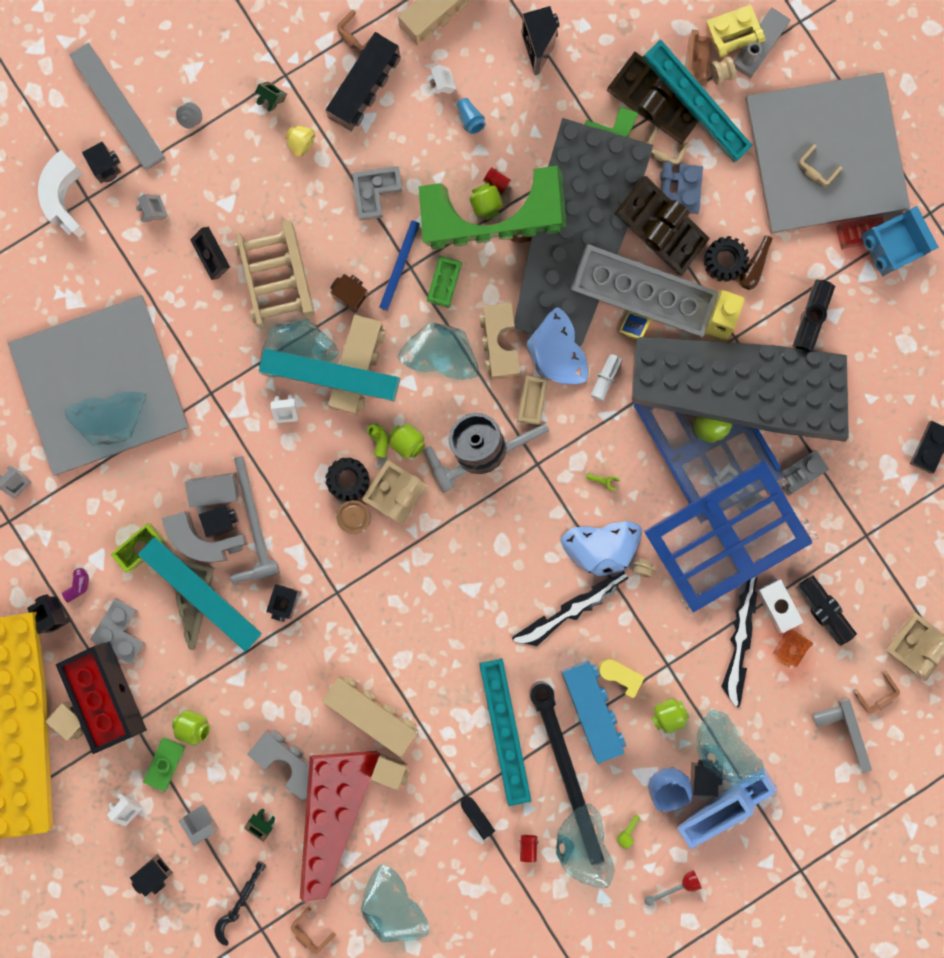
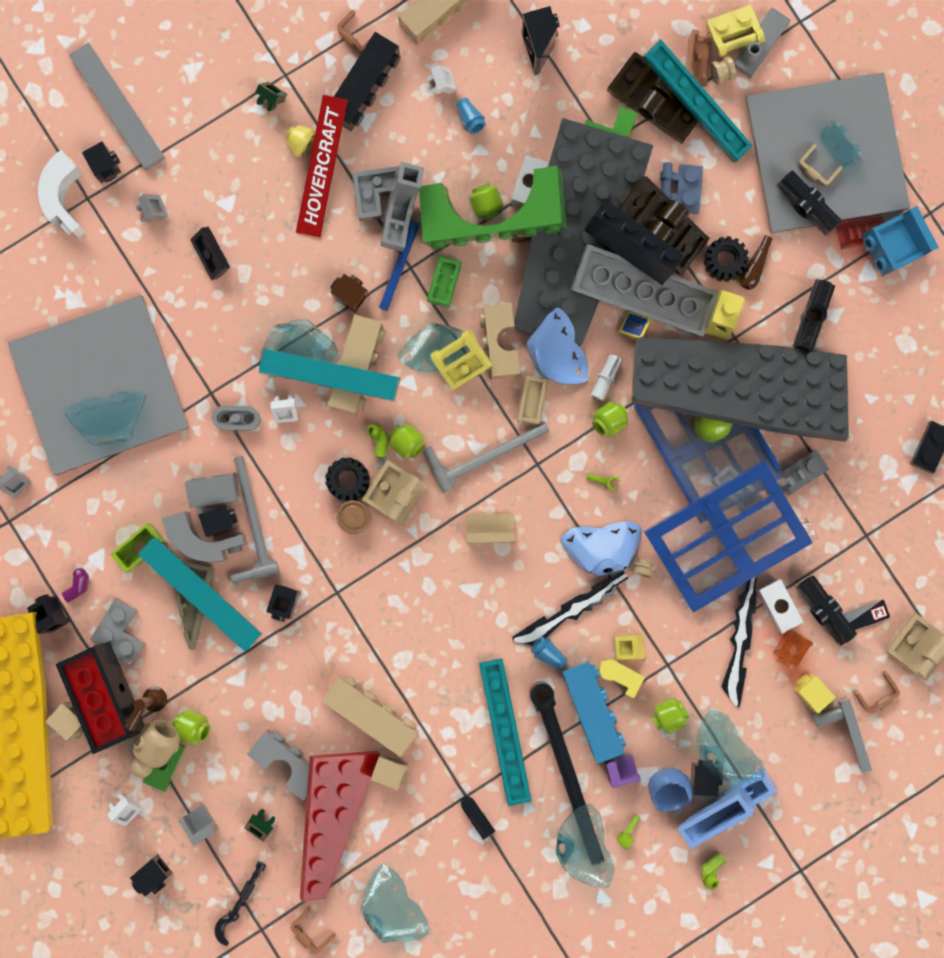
light grey wheel [176,102,202,129] -> none
tan fence [234,220,315,329] -> none
wheel [448,413,507,474] -> none
red piece [483,167,511,194] -> none
red piece [519,835,539,863] -> none
hinge [644,870,702,906] -> none
tan piece [648,127,689,166] -> none
none -> reddish brown piece [124,687,167,731]
none -> tan piece [130,719,180,778]
none -> light grey plate [212,406,261,431]
none -> red sticker [296,95,348,238]
none -> light grey arch [380,162,424,252]
none -> light yellow plate [431,330,492,390]
none -> tan panel [467,514,515,544]
none -> white piece [511,155,548,207]
none -> dark azure cone [531,636,567,670]
none -> black brick [584,199,684,285]
none -> lime head [592,402,628,437]
none -> medium lavender panel [604,754,641,788]
none -> light yellow slope [614,634,645,661]
none -> lime arm [702,852,727,890]
none -> black piece [776,170,842,236]
none -> light yellow brick [793,674,836,713]
none -> clear light blue hinge [820,120,862,169]
none -> sticker [843,600,890,630]

